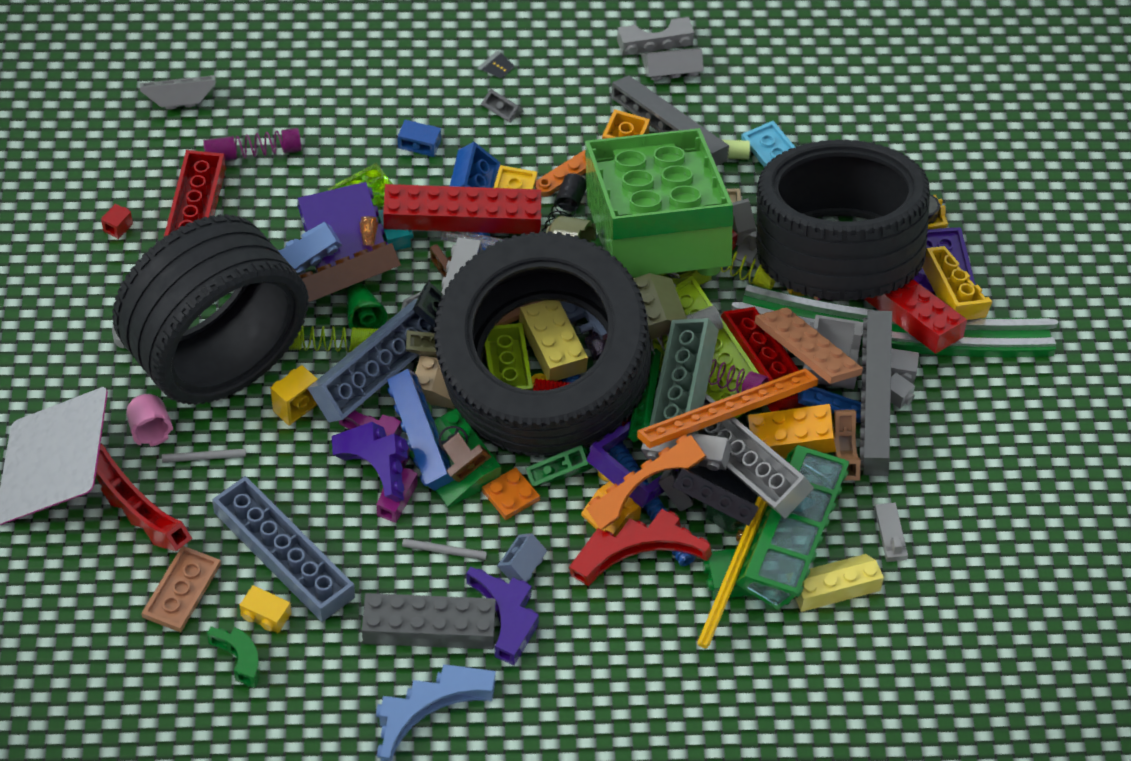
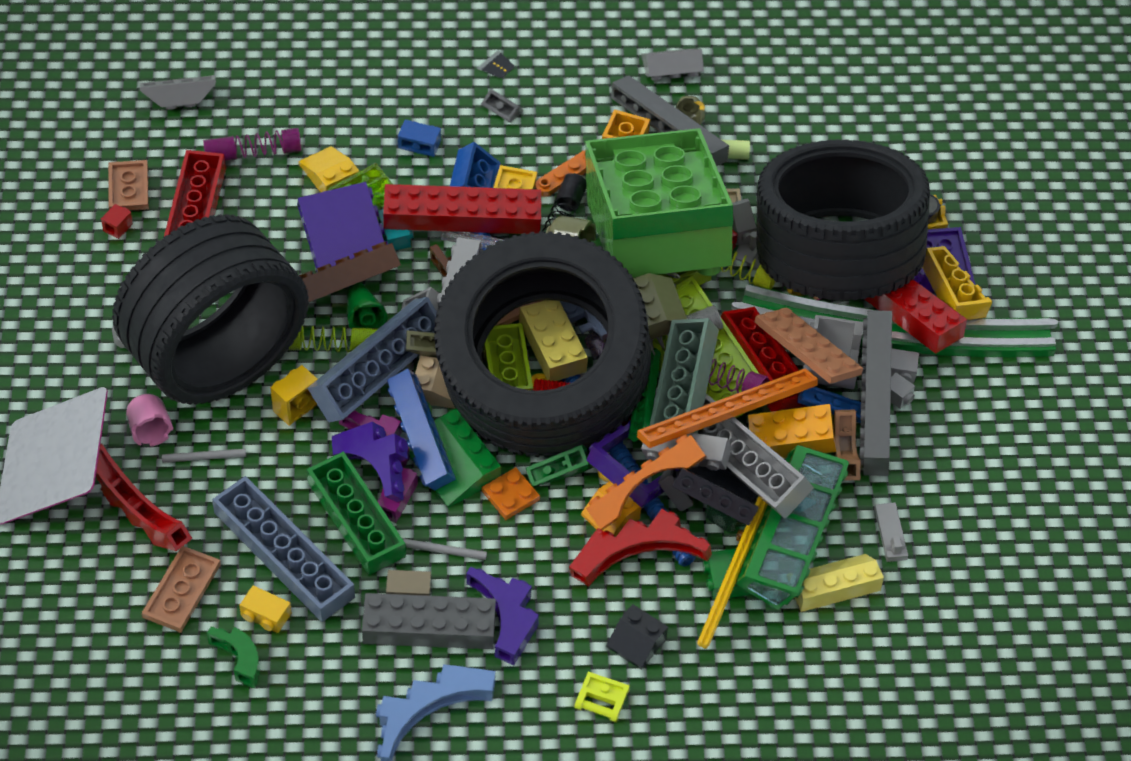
medium blue wedge [278,222,342,275] -> none
clear orange cone [359,216,379,246] -> none
black plate [413,282,443,329] -> none
reddish brown piece [439,425,492,482] -> none
sand blue brick [497,533,547,582] -> none
light grey arch [617,17,694,56] -> none
medium azure plate [741,121,795,167] -> none
none -> nougat plate [108,160,149,210]
none -> yellow slope [298,146,360,192]
none -> green brick [306,451,406,575]
none -> dark tan brick [386,570,431,596]
none -> neon yellow plate [574,672,630,722]
none -> black slope [606,604,668,670]
none -> olive hair [675,96,706,125]

